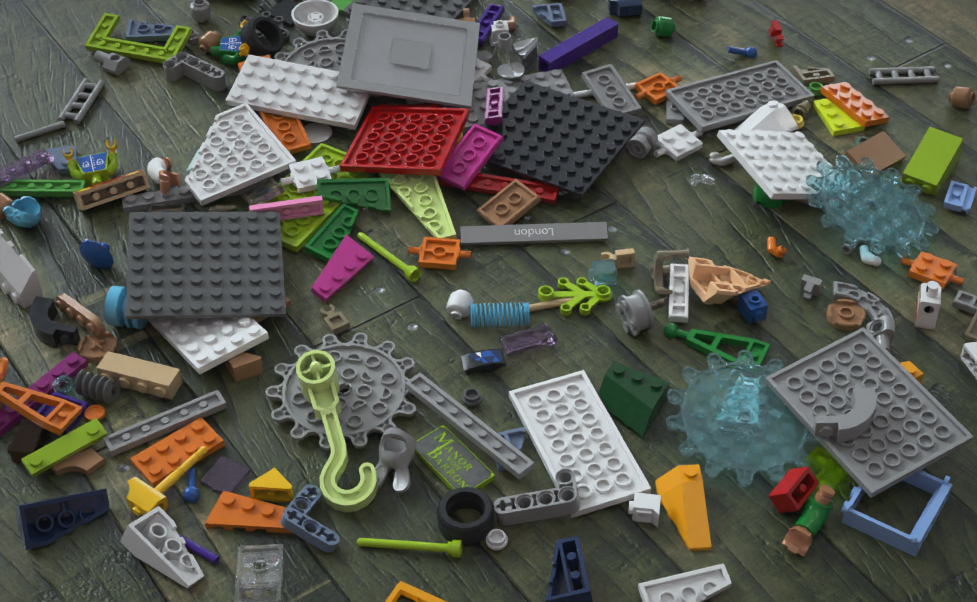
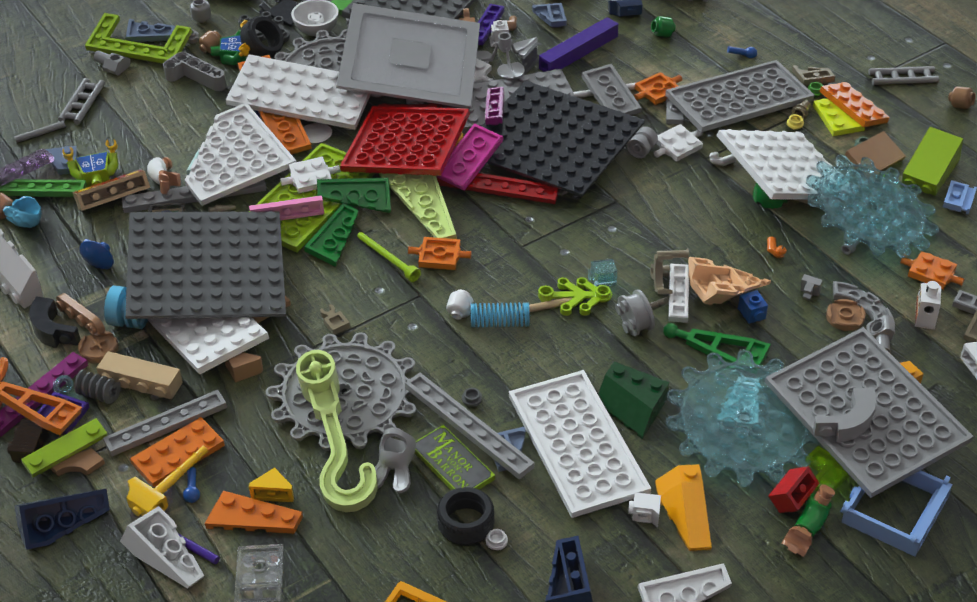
orange piece [84,404,106,422] -> none
clear purple piece [200,456,251,494] -> none
clear smoke tile [241,177,284,206] -> none
sand blue beam [280,484,340,552] -> none
dark pink wing [311,234,374,303] -> none
lime piece [357,538,462,558] -> none
light grey tile [460,222,608,246] -> none
black slope [461,349,506,375] -> none
medium nougat tile [477,179,541,225] -> none
light grey beam [493,468,580,526] -> none
clear purple plate [499,324,558,356] -> none
tan plate [601,248,635,269] -> none
clear arm [689,174,716,186] -> none
white wedge [735,101,798,132] -> none
red plate [768,20,784,47] -> none
white arm [859,245,881,267] -> none

